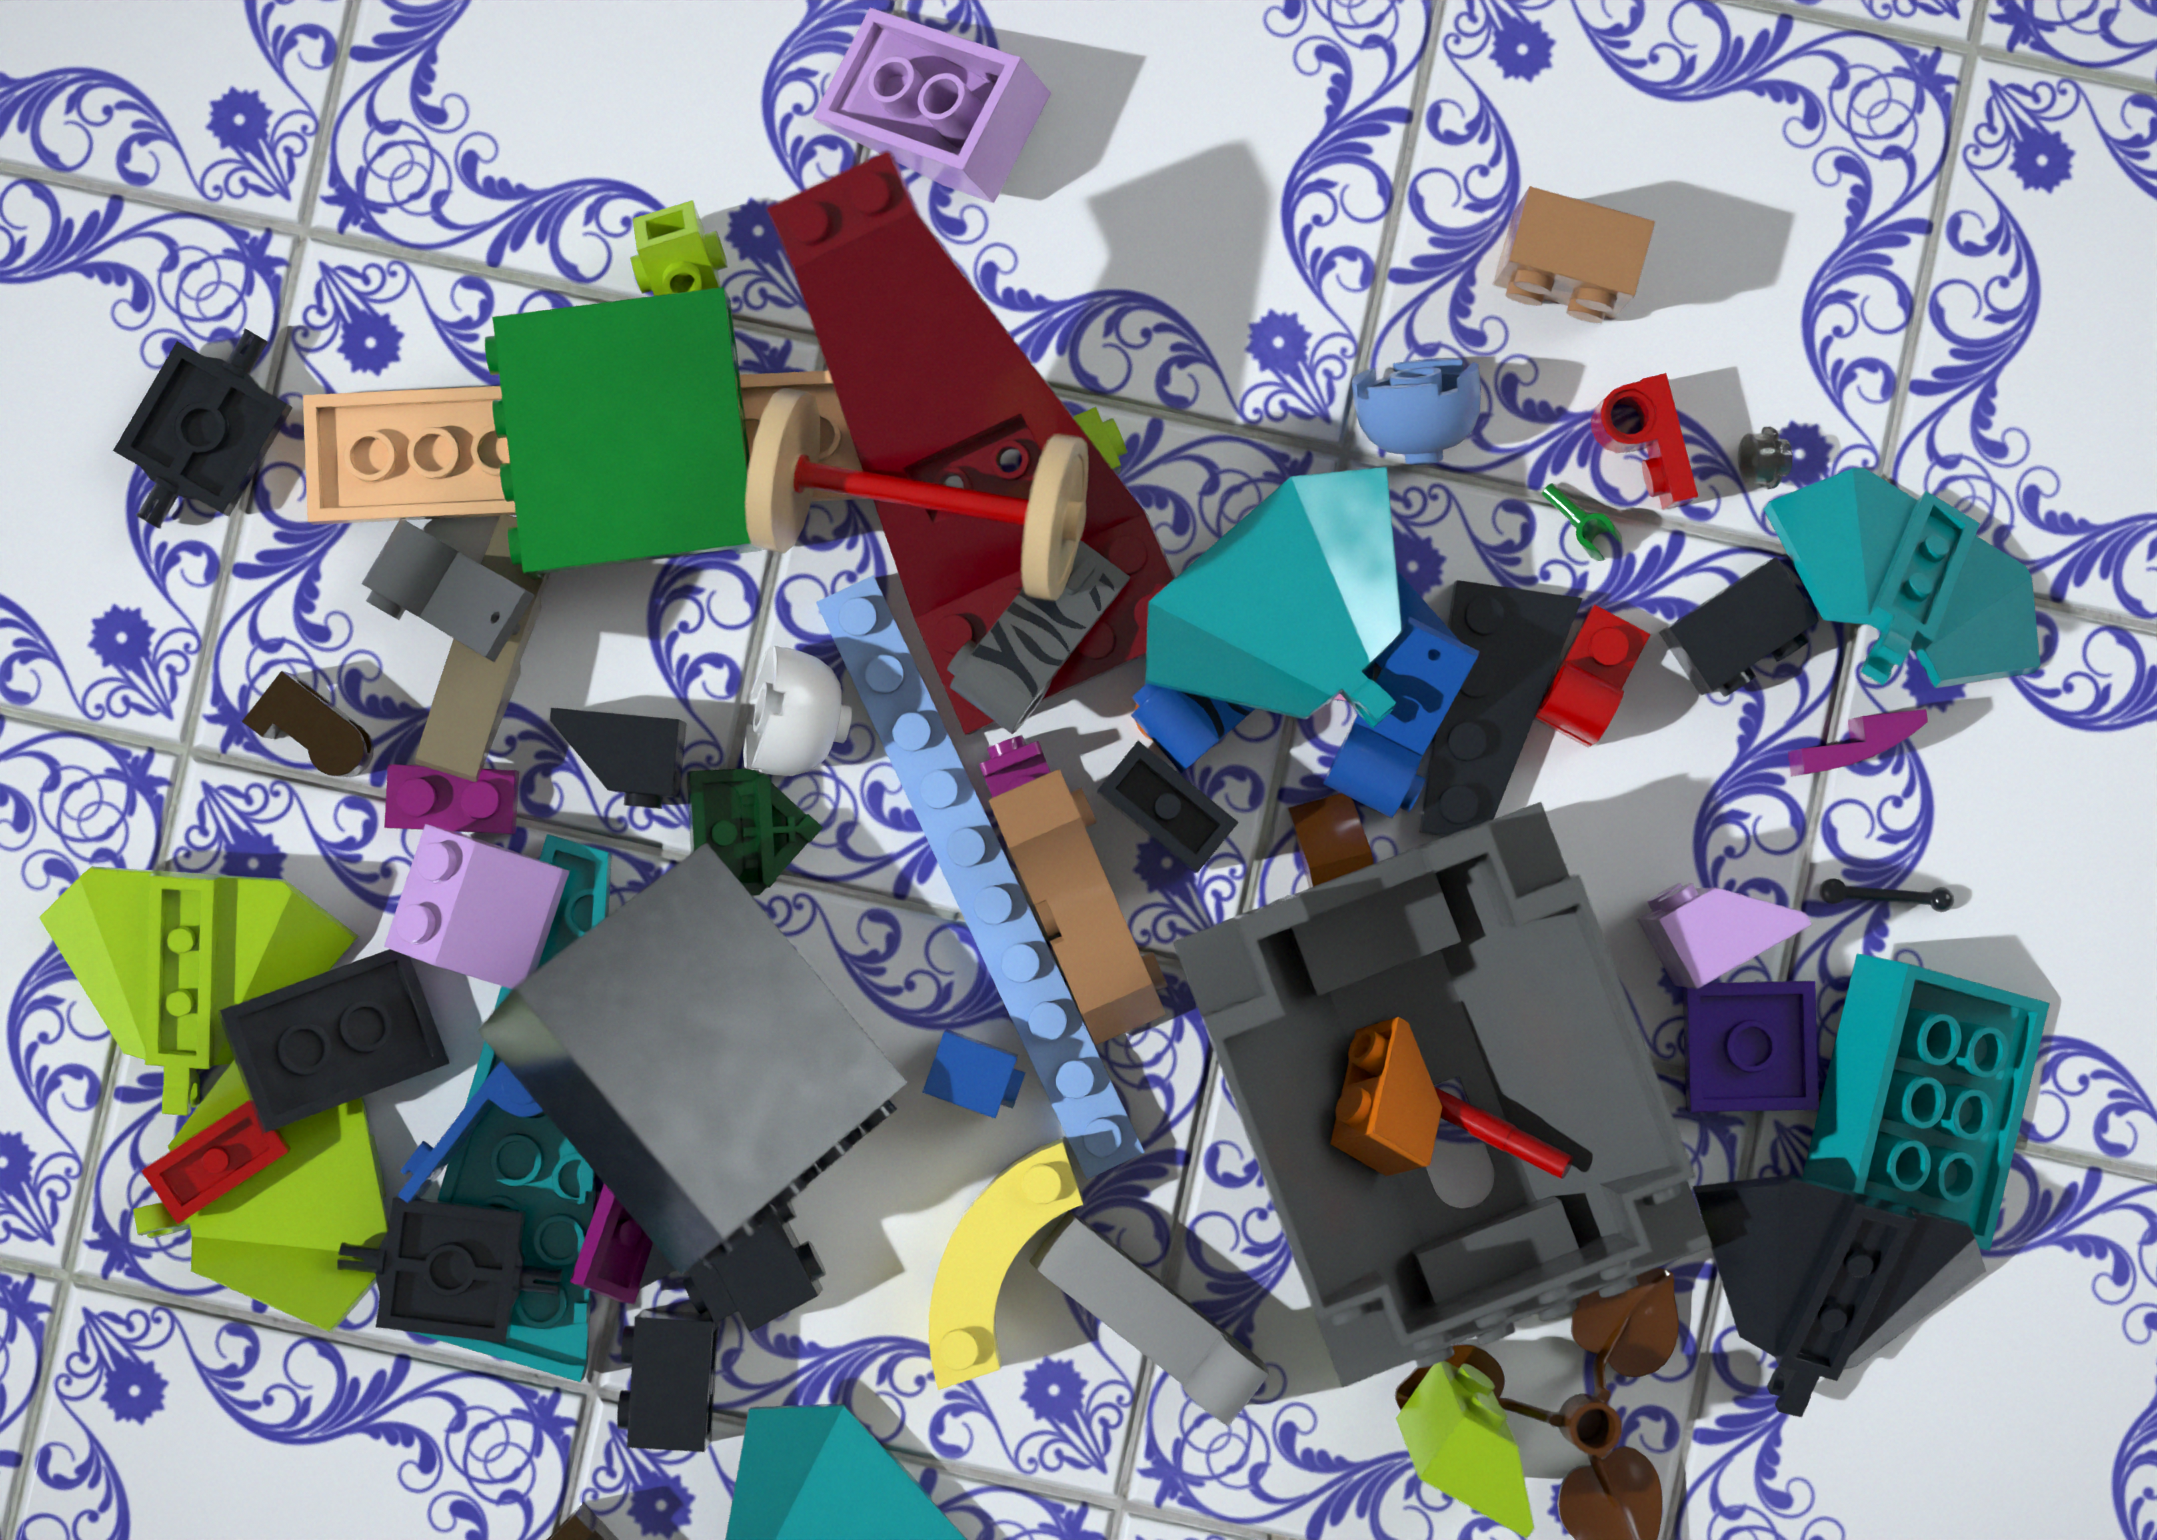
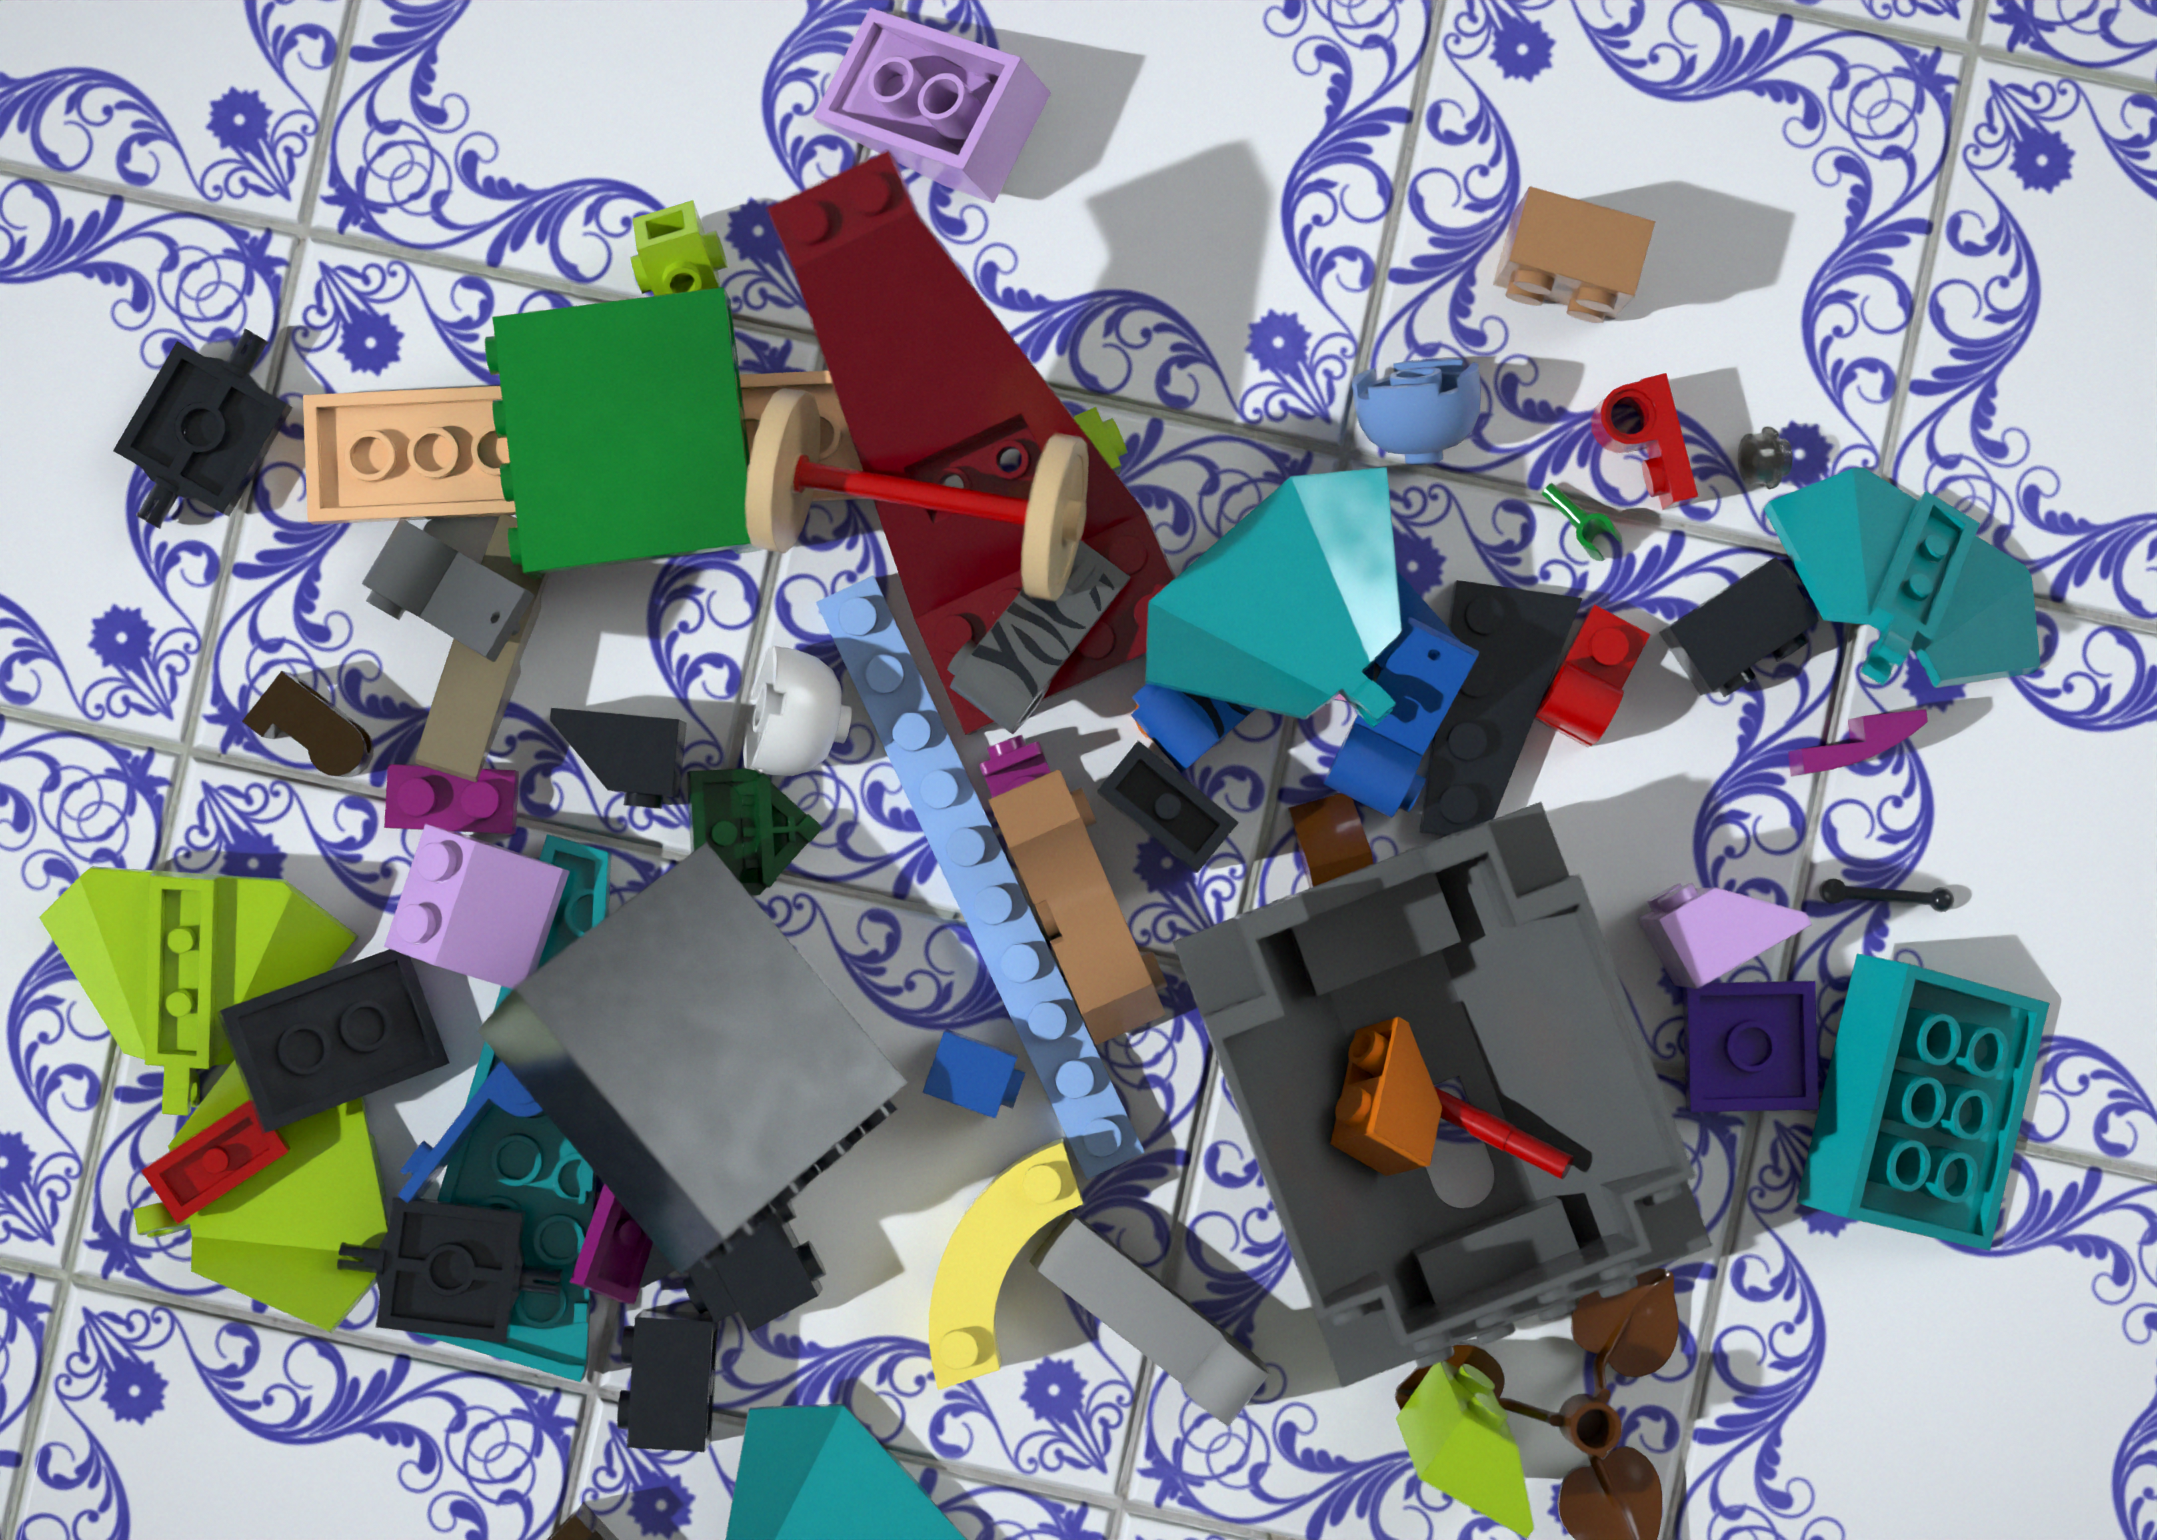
black panel [1692,1174,1986,1418] -> none

